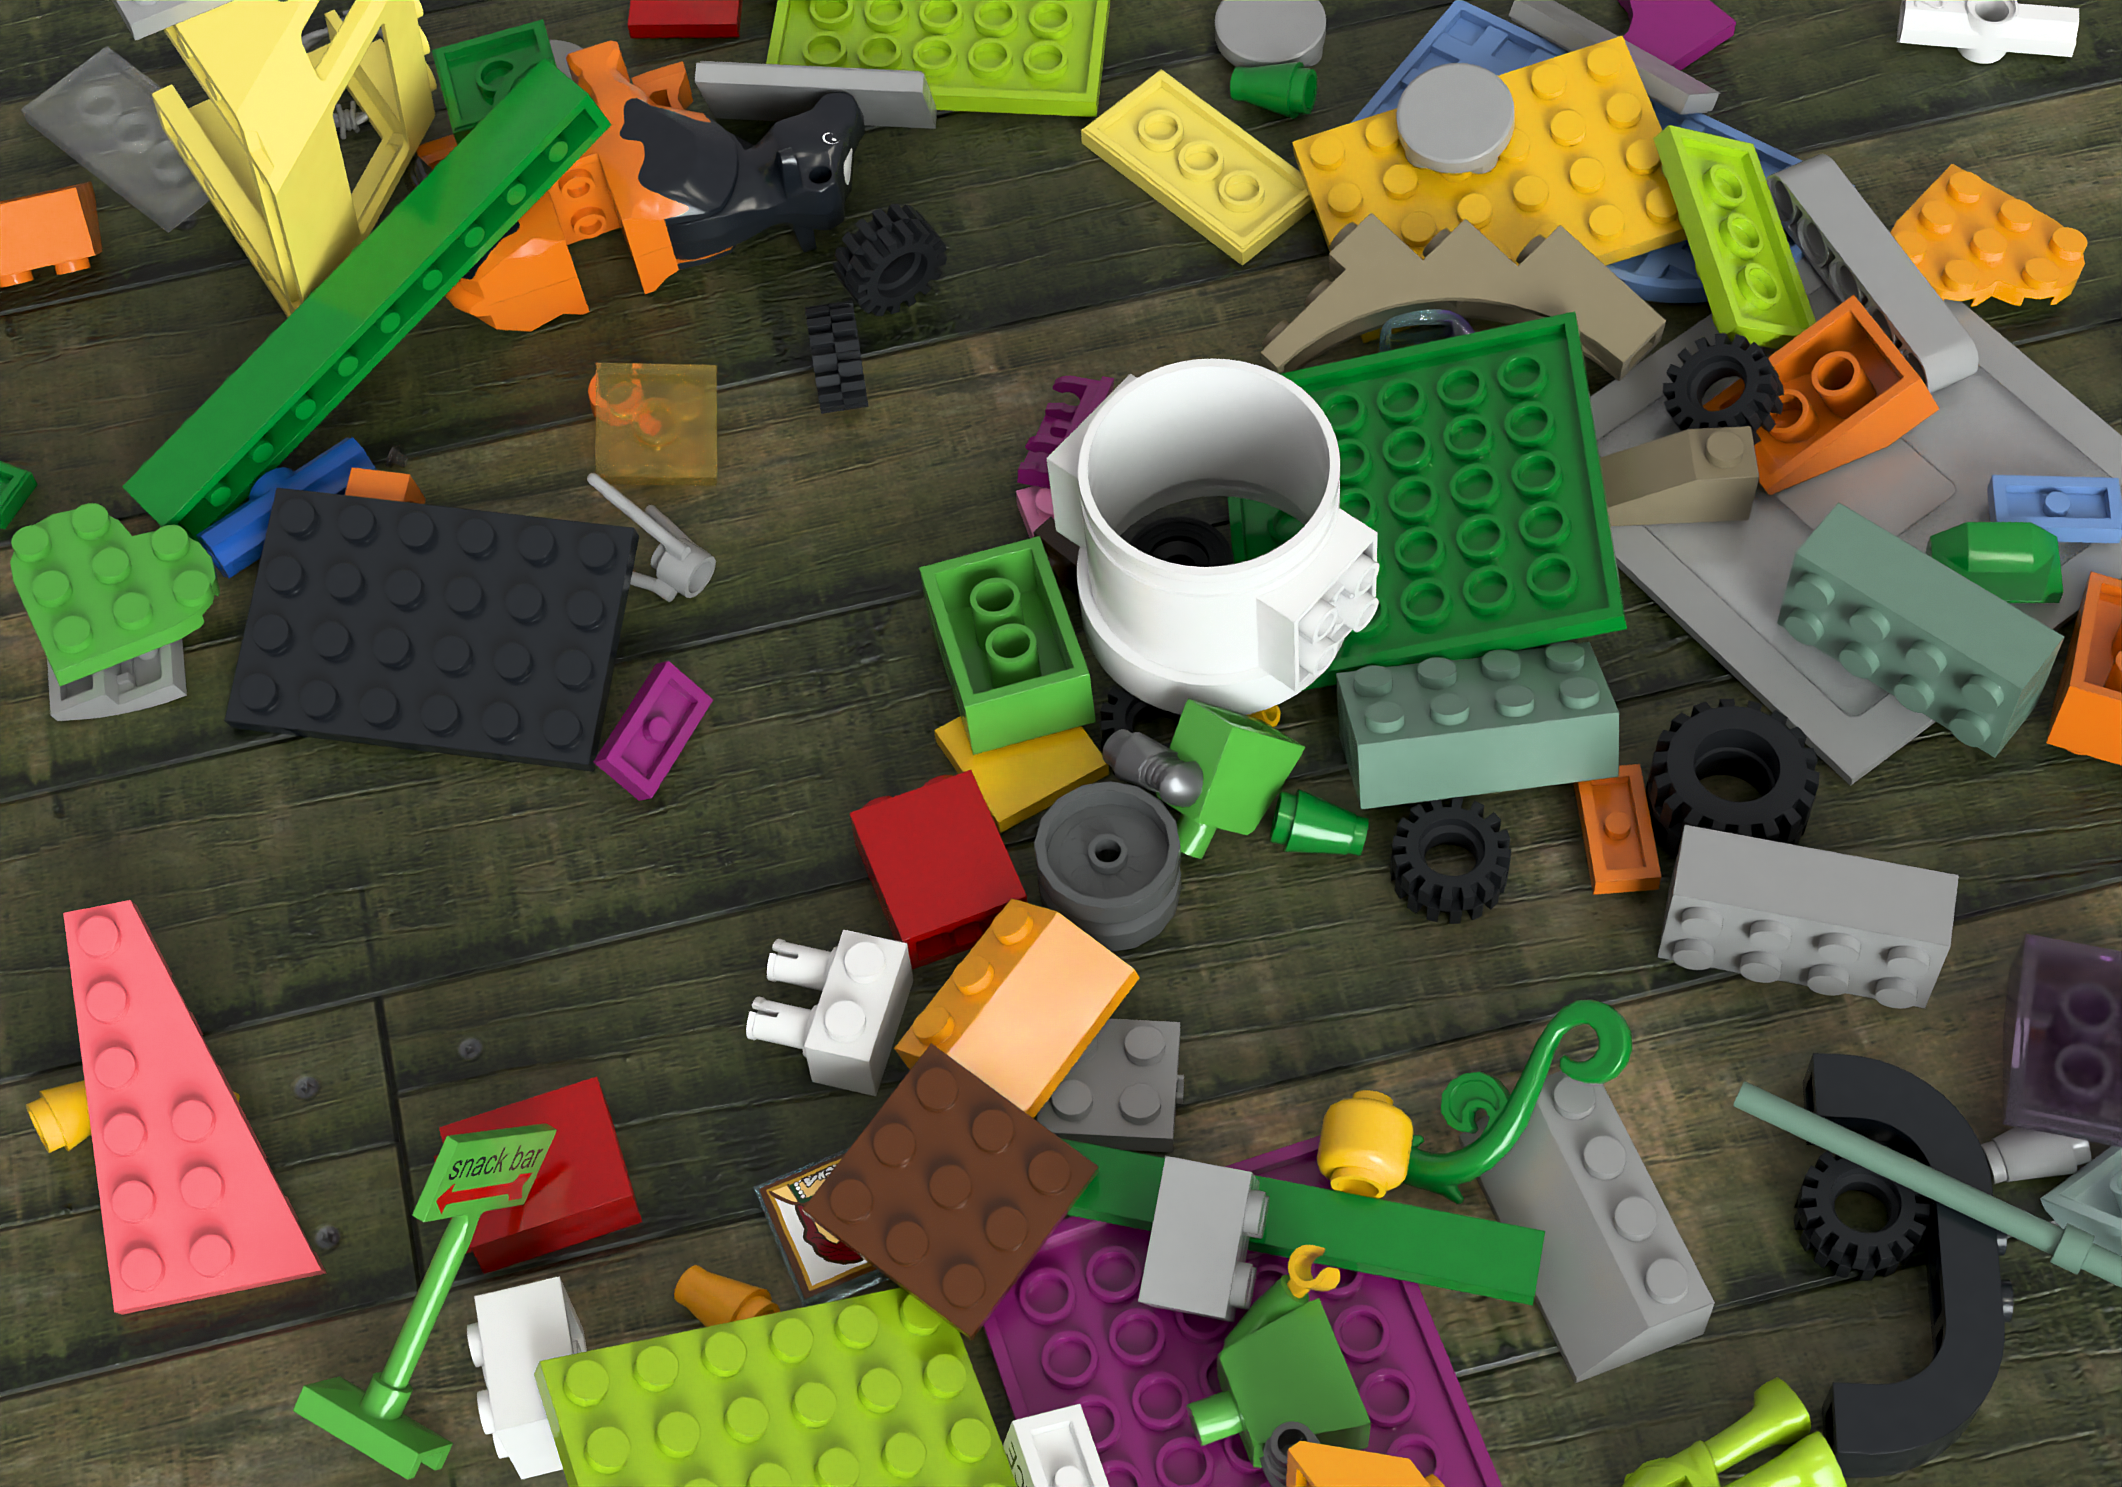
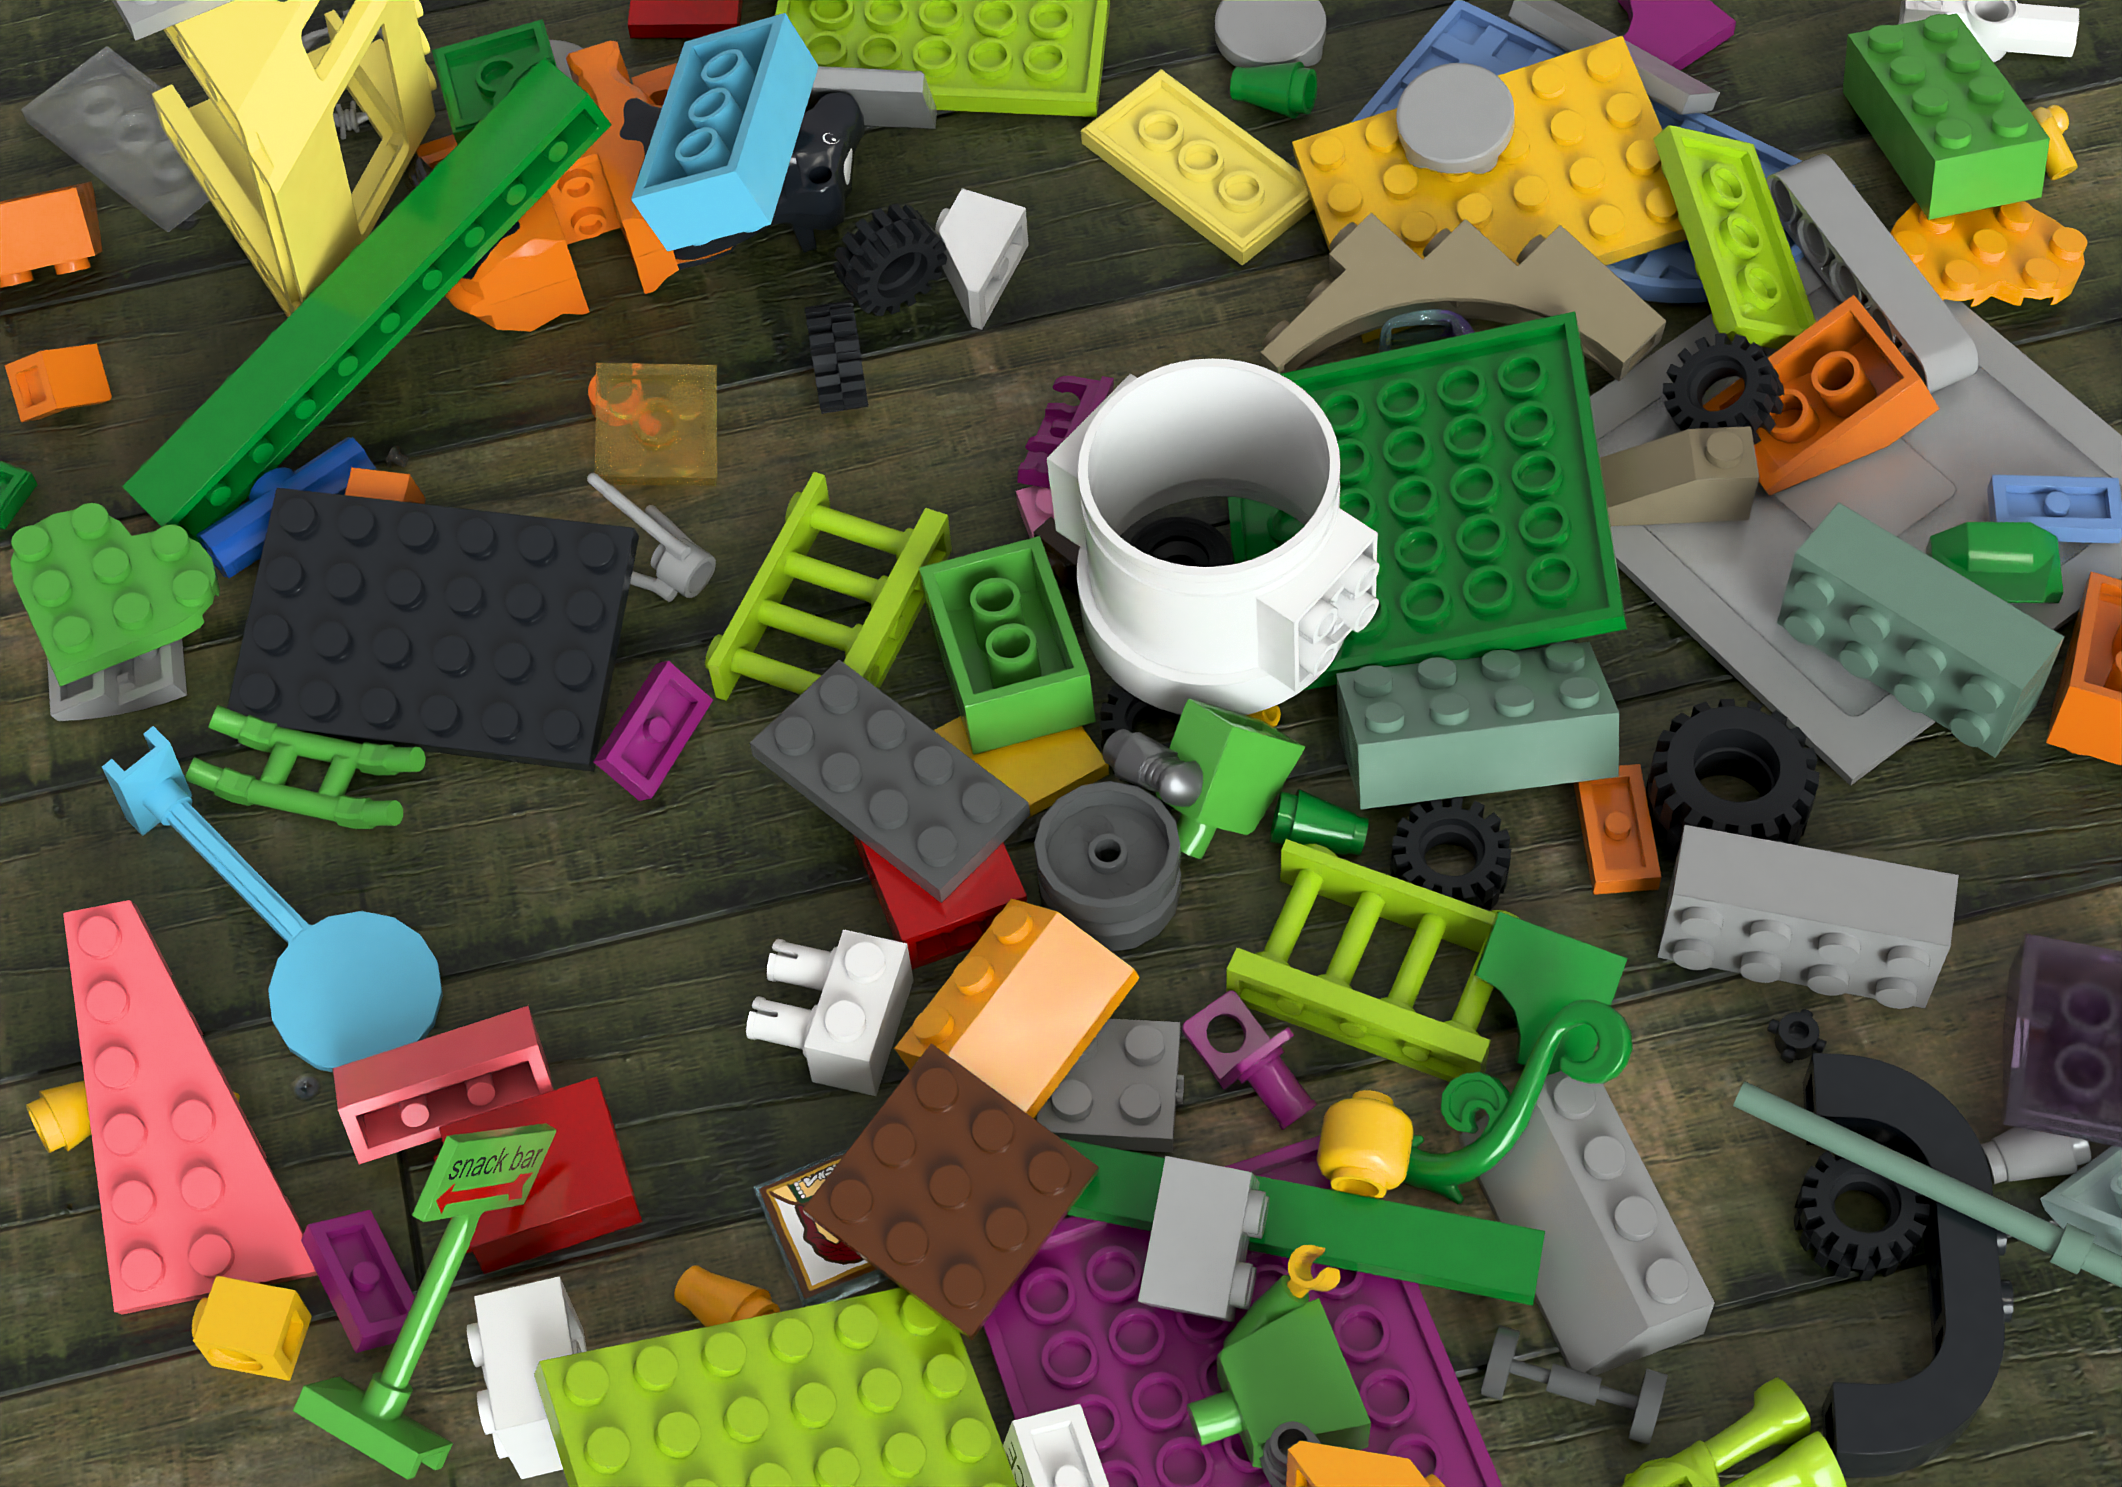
none -> orange panel [5,343,112,422]
none -> medium azure piece [102,726,443,1072]
none -> bright green piece [185,705,426,829]
none -> yellow brick [192,1276,312,1381]
none -> magenta plate [301,1209,415,1353]
none -> coral brick [333,1006,554,1164]
none -> medium azure brick [631,13,819,251]
none -> lime fence [705,472,952,701]
none -> dark grey plate [750,660,1030,903]
none -> white slope [935,188,1028,330]
none -> magenta bracket [1181,990,1318,1130]
none -> lime fence [1226,839,1520,1082]
none -> green tile [1474,912,1628,1075]
none -> dark grey wheel [1481,1325,1668,1445]
none -> black piece [1767,1009,1827,1063]
none -> bright green brick [1843,13,2050,220]
none -> yellow arm [2031,105,2078,180]

